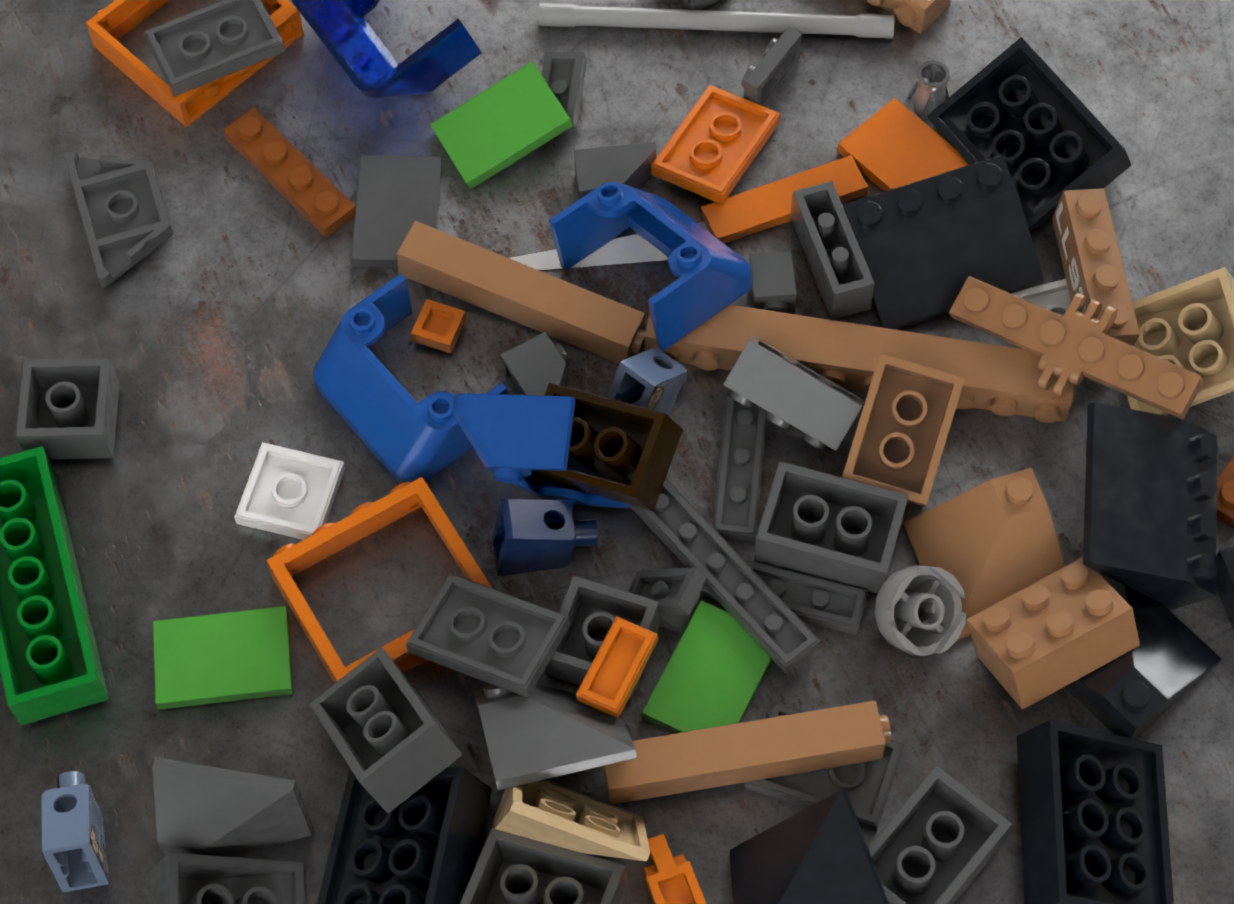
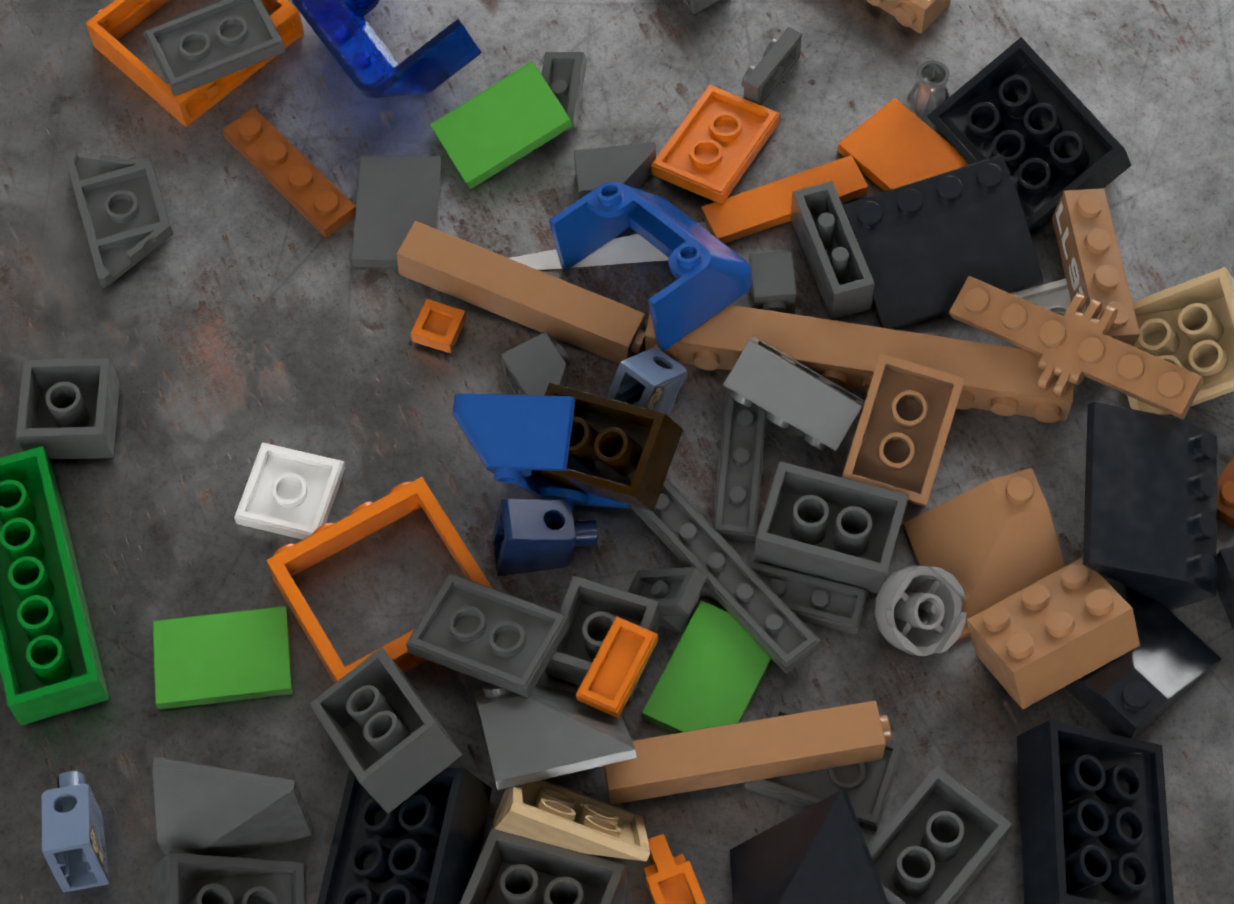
blue windscreen [313,274,507,483] -> none
light grey piece [539,2,895,39] -> none

